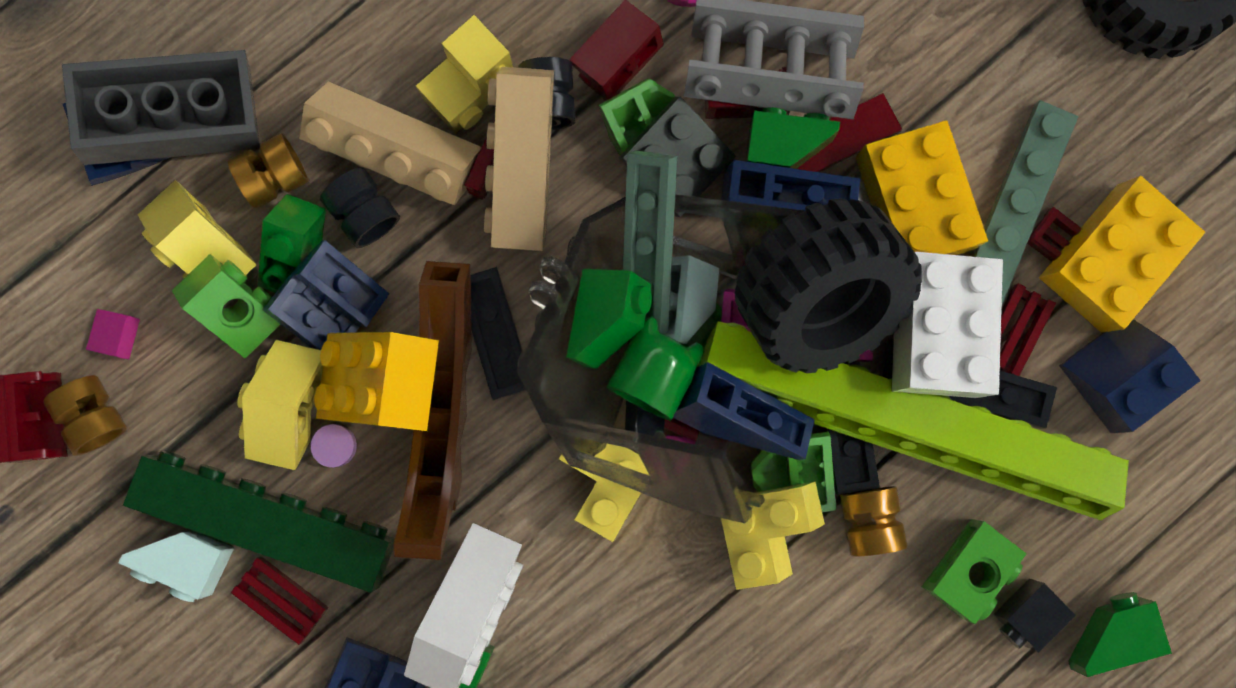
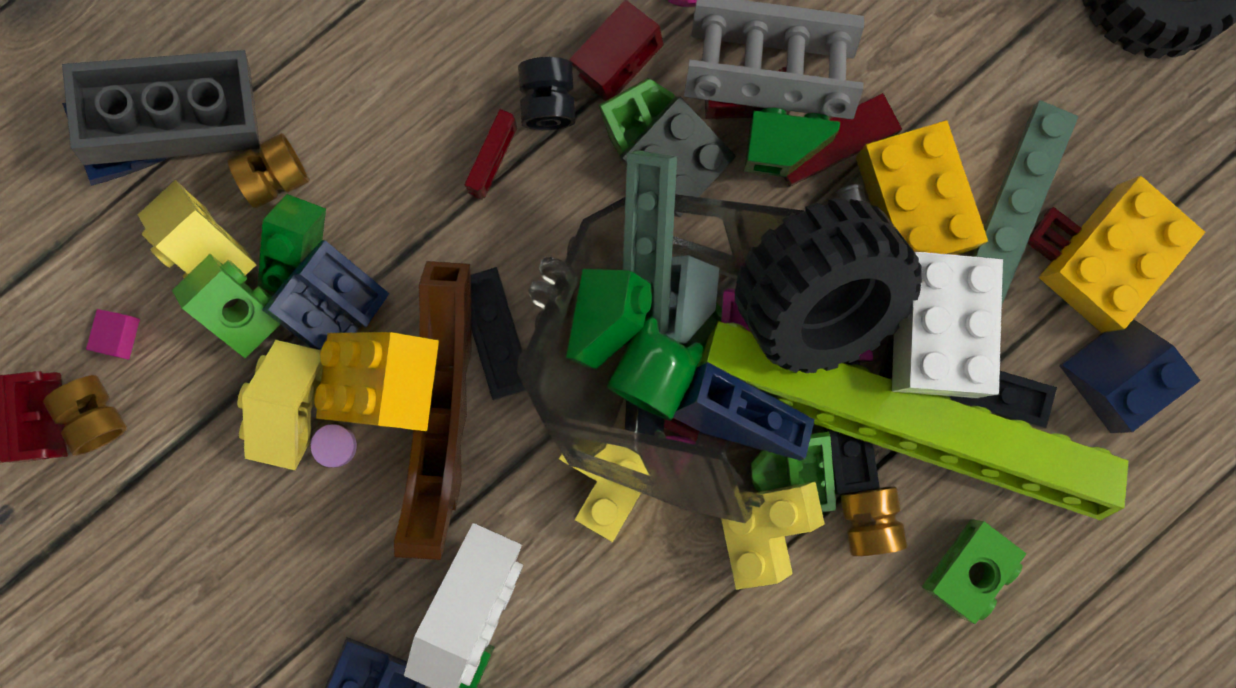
light aqua slope [118,530,235,602] -> none
dark green brick [123,450,395,593] -> none
dark red tile [230,556,329,645] -> none
tan brick [299,81,482,205] -> none
black wheel [320,168,400,248] -> none
light yellow brick [416,15,513,134] -> none
tan brick [484,67,554,251] -> none
dark blue slope [720,160,860,219] -> none
black brick [994,579,1076,653] -> none
dark red tile [1000,283,1056,376] -> none
green slope [1068,592,1172,677] -> none

